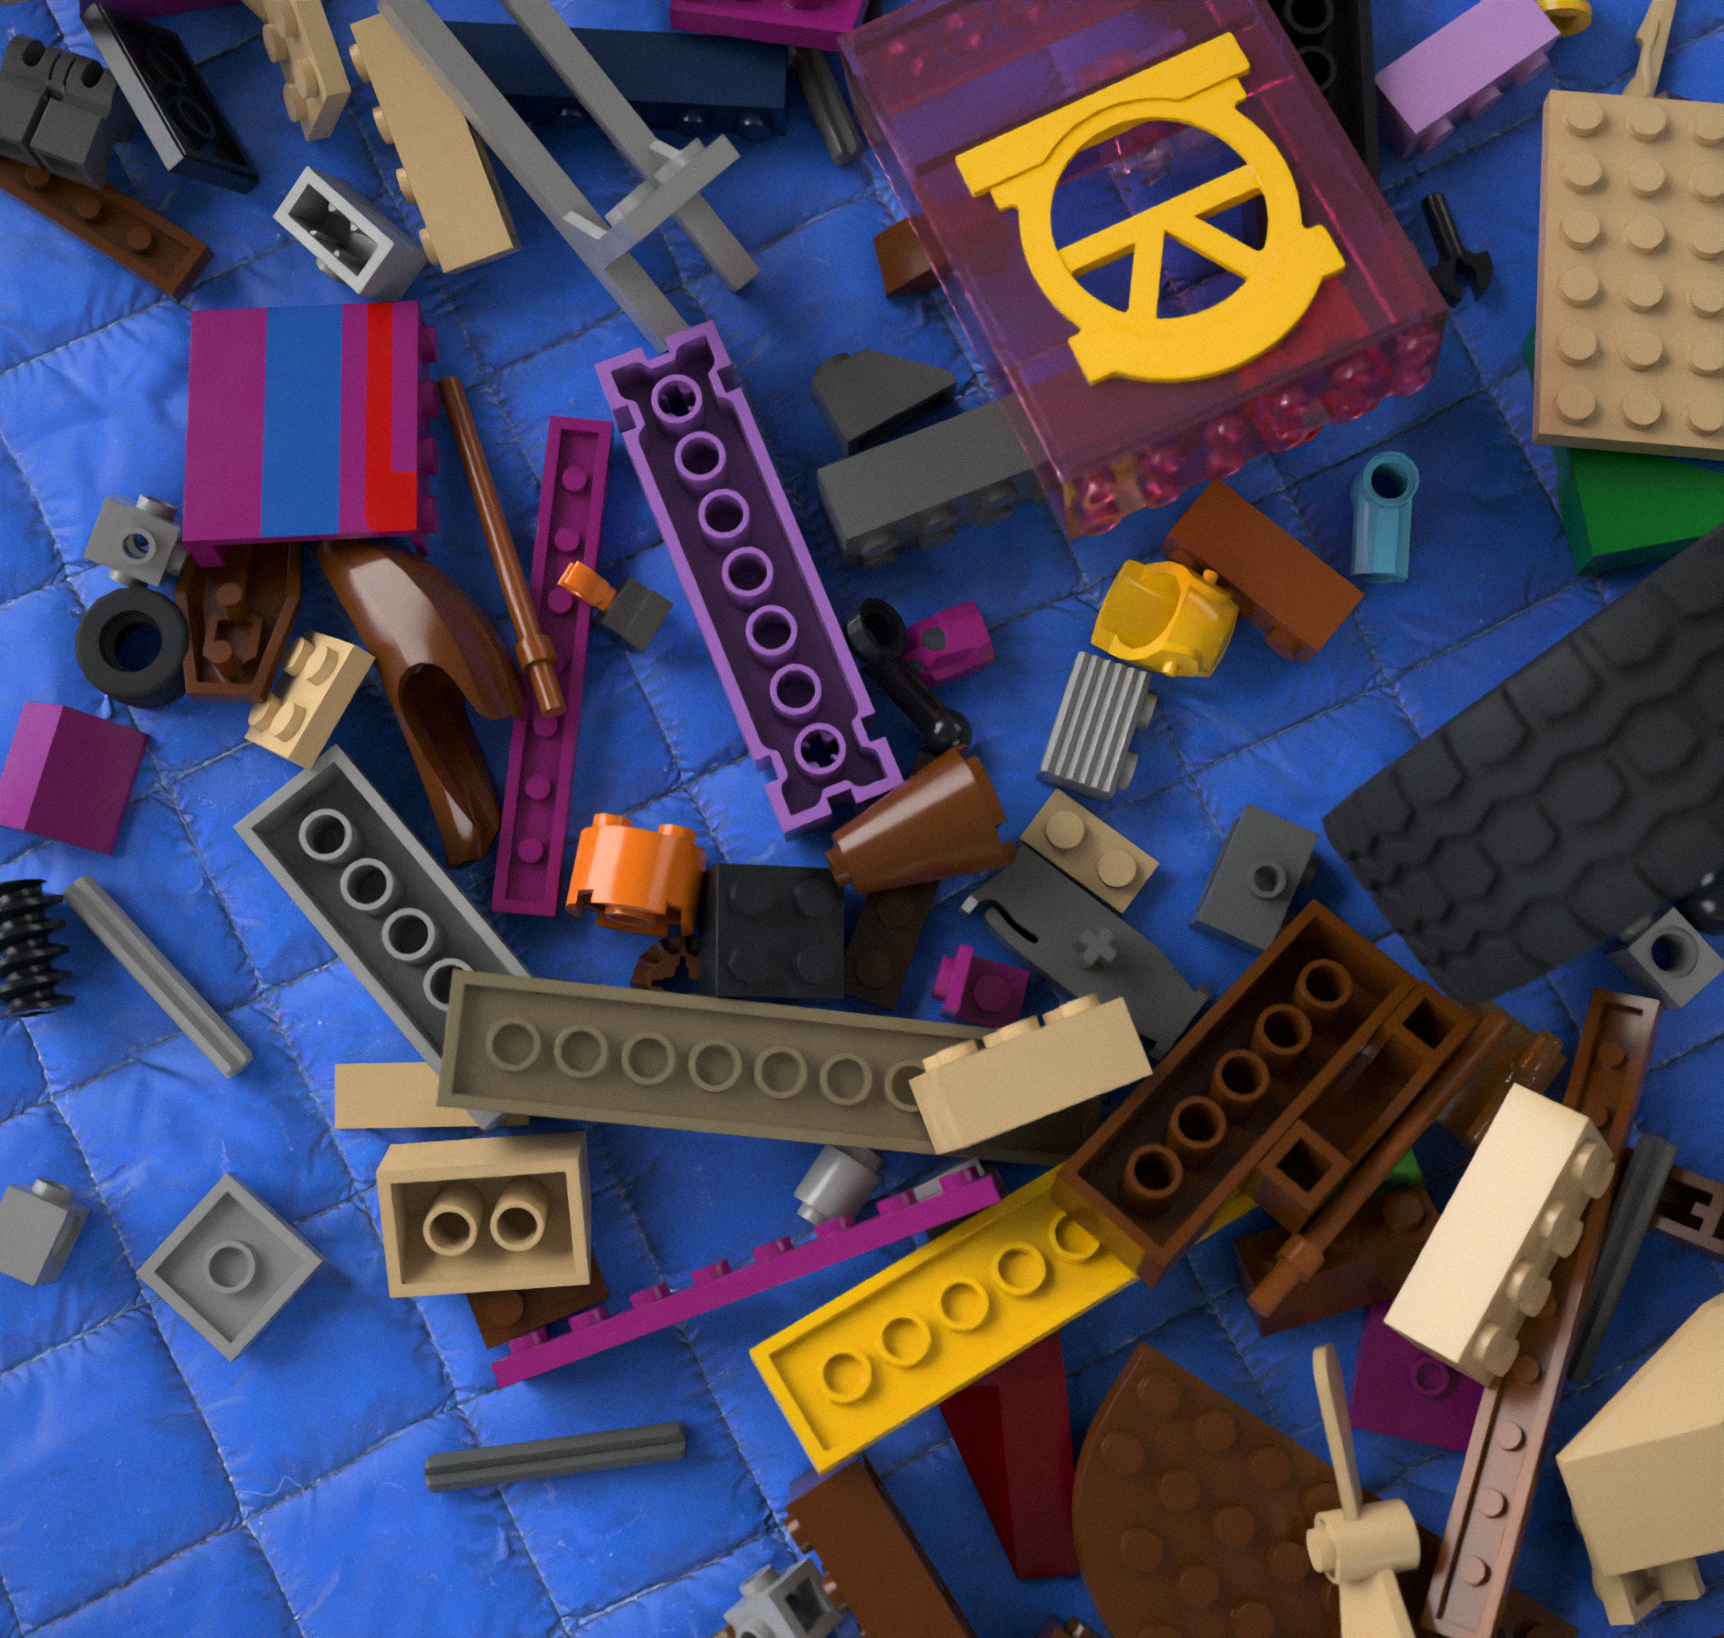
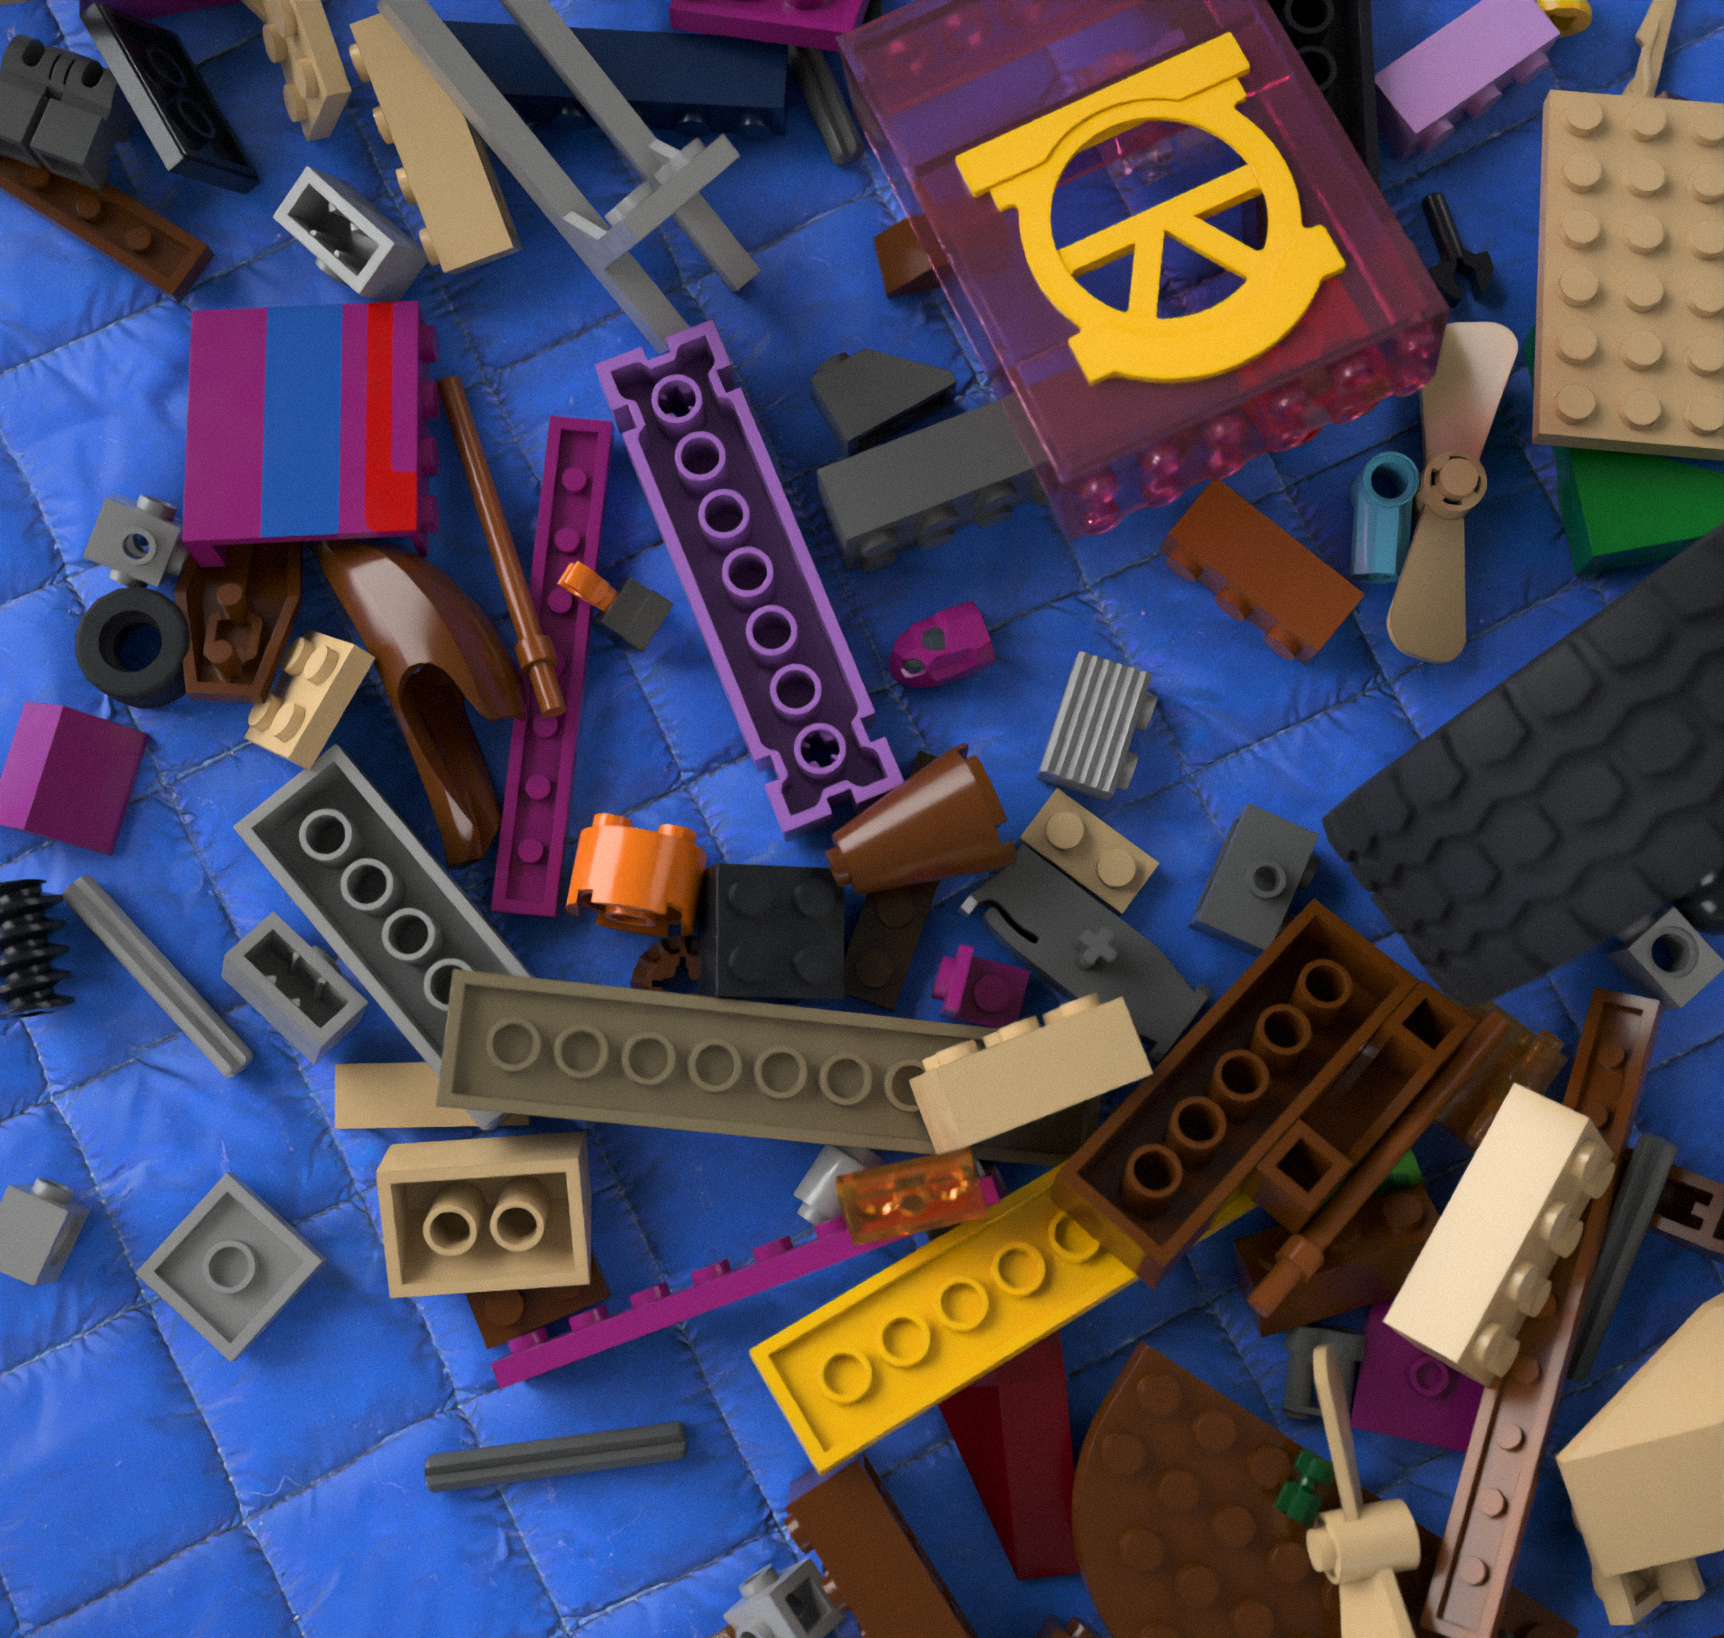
black piece [843,598,972,757] -> none
yellow helmet [1090,559,1239,678] -> none
none -> light grey brick [221,911,368,1066]
none -> clear orange plate [836,1147,988,1246]
none -> dark green piece [1273,1449,1335,1527]
none -> dark grey piece [1282,1322,1366,1422]
none -> tan piece [1386,322,1518,665]

